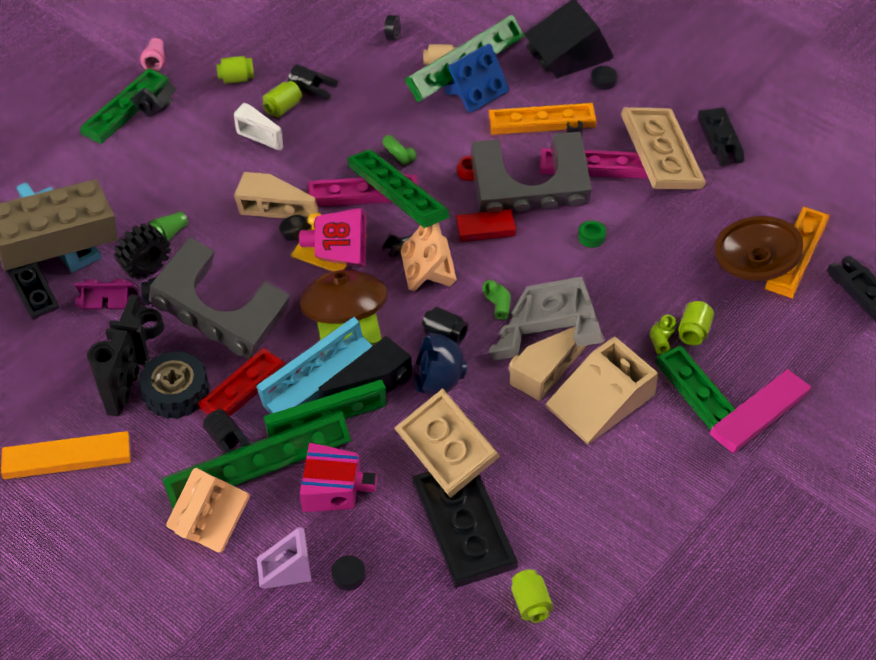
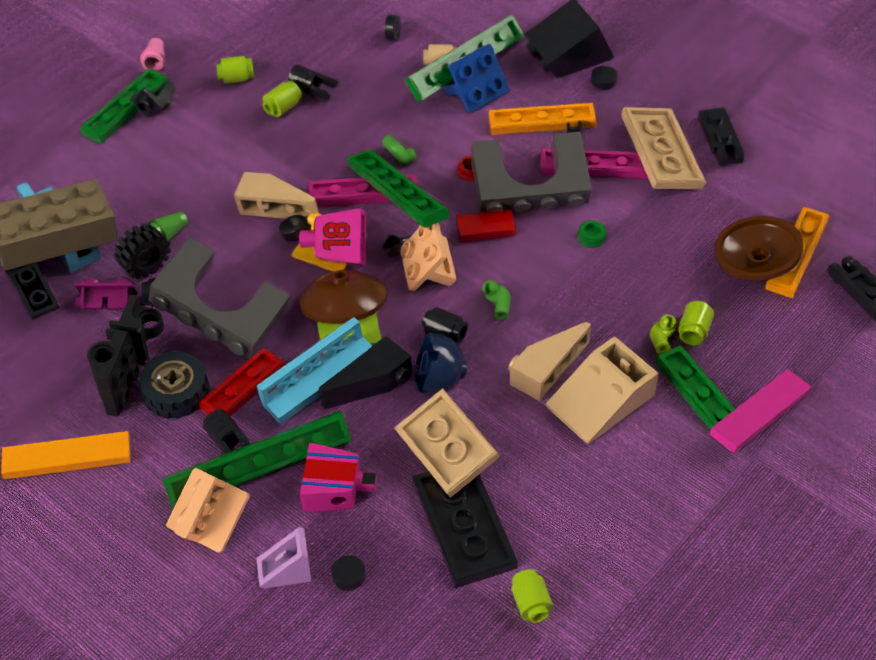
white slope [234,103,283,151] -> none
green tile [263,379,387,437] -> none
light grey wing [489,276,604,361] -> none

